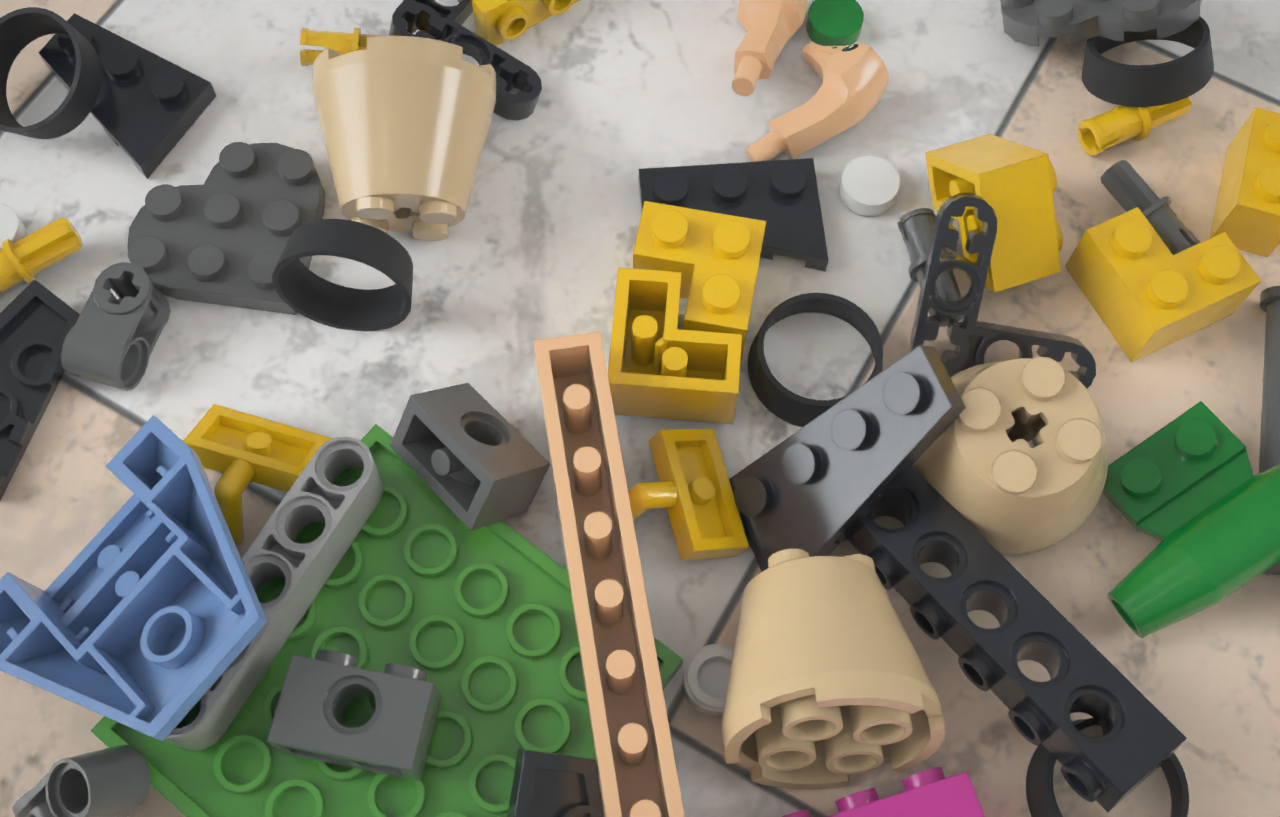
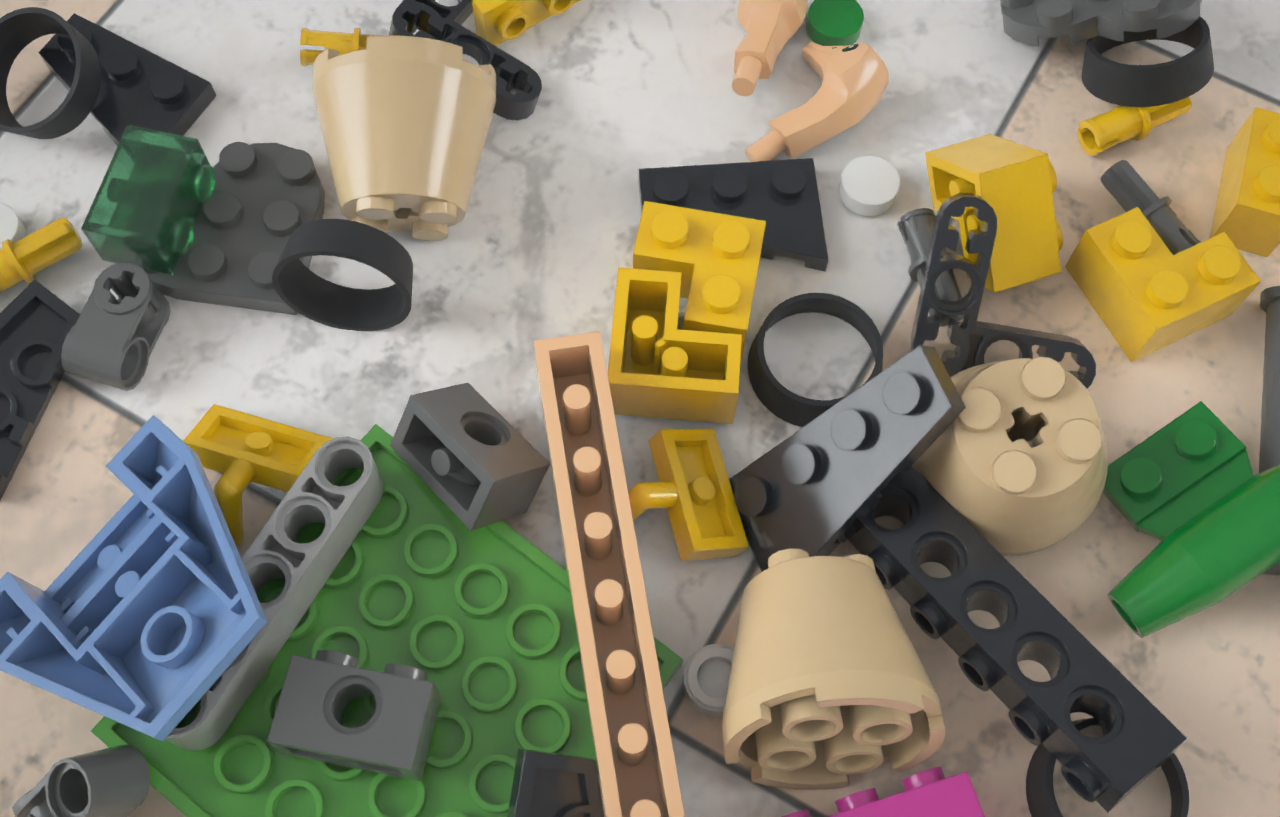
none -> clear green brick [81,125,215,275]

